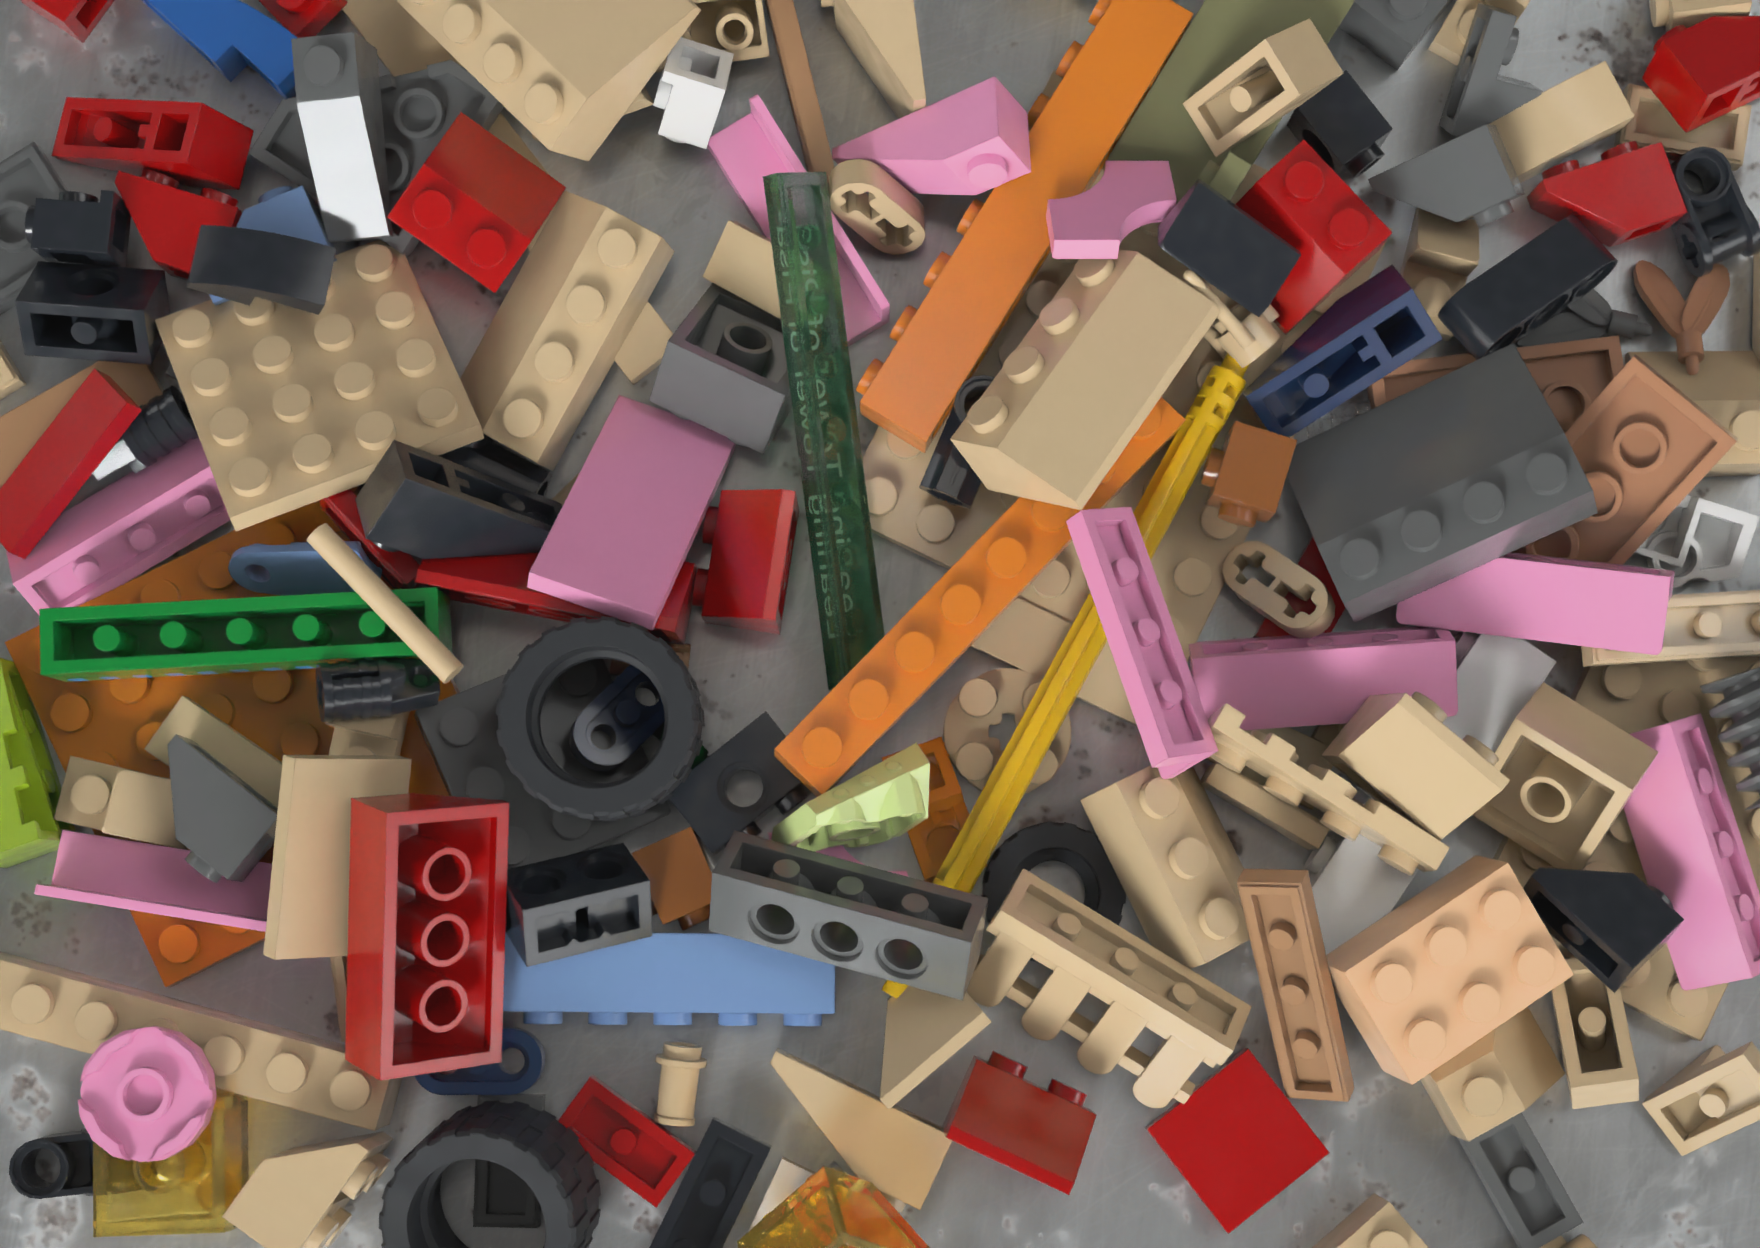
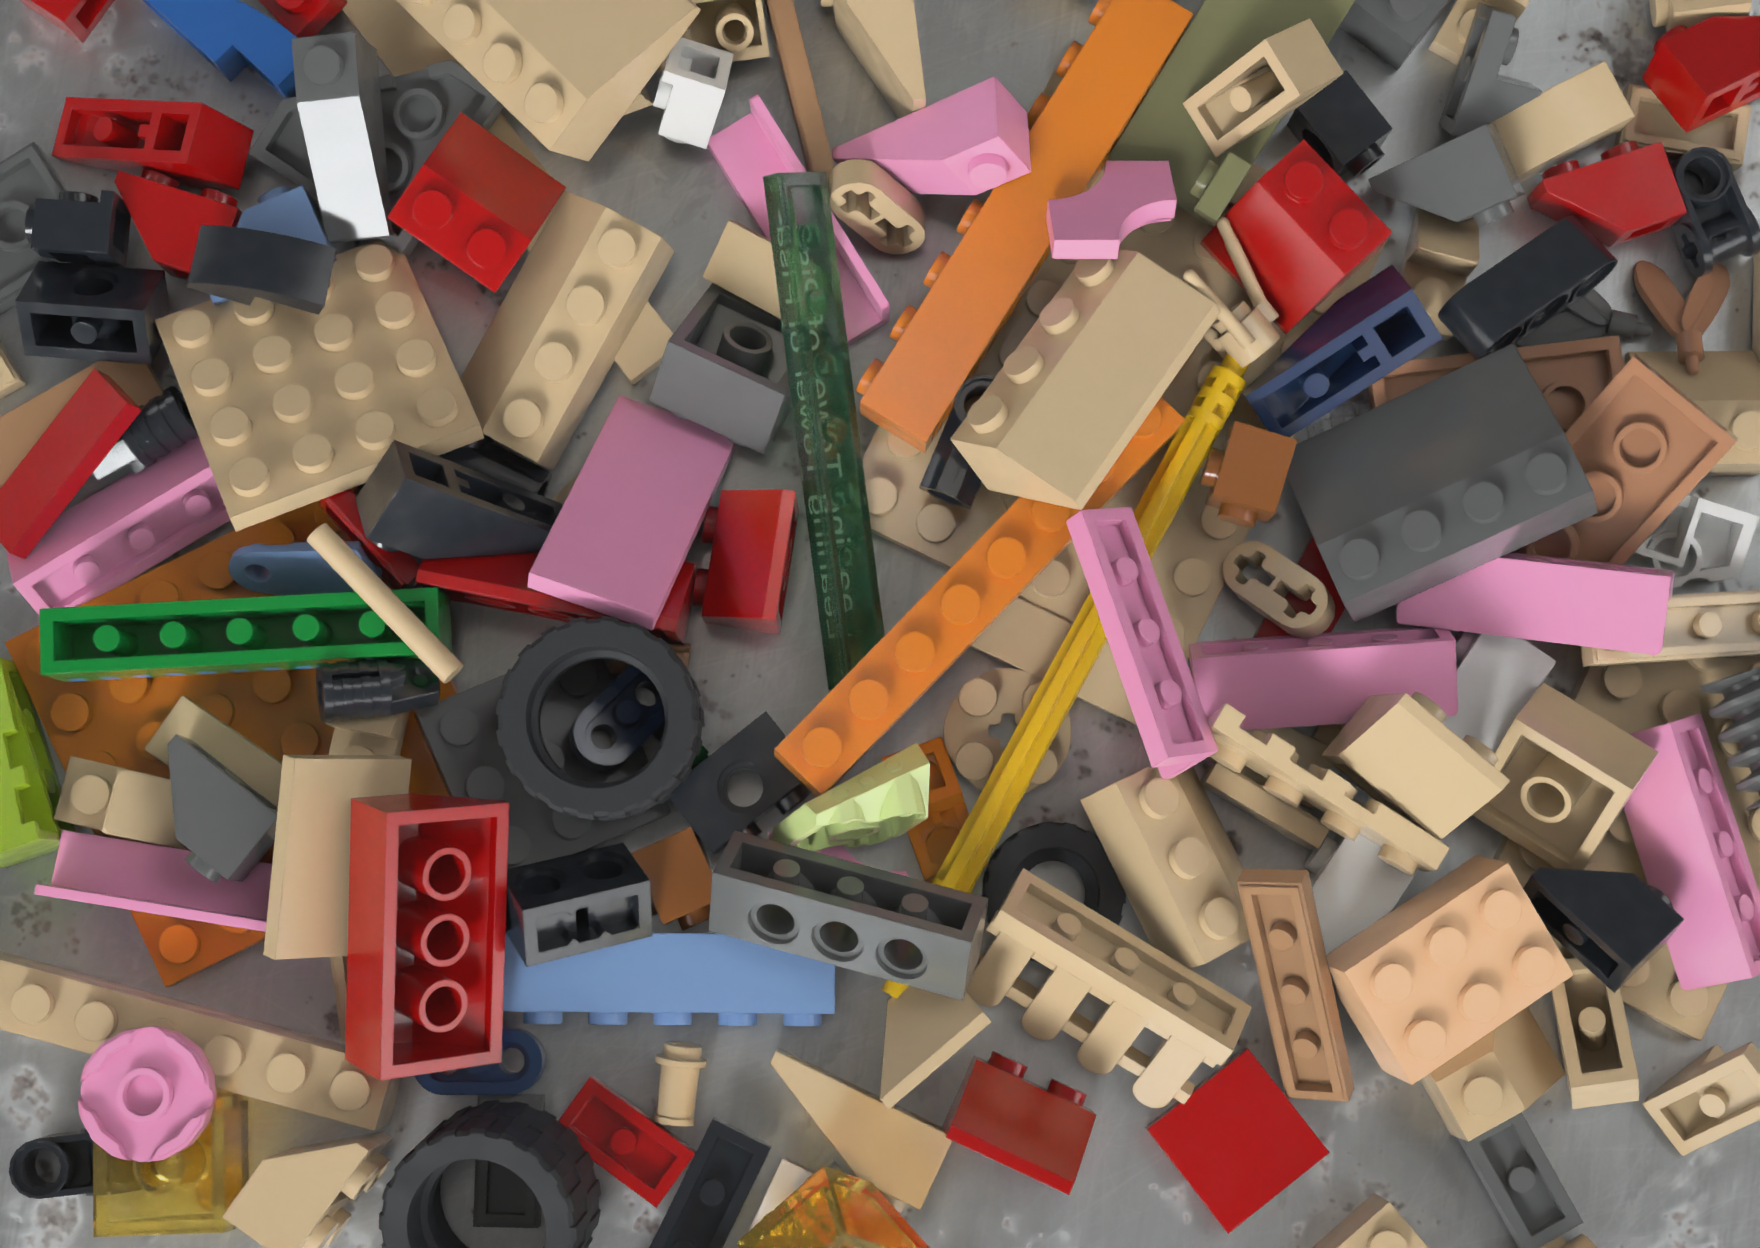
black slope [1158,179,1301,317] -> none

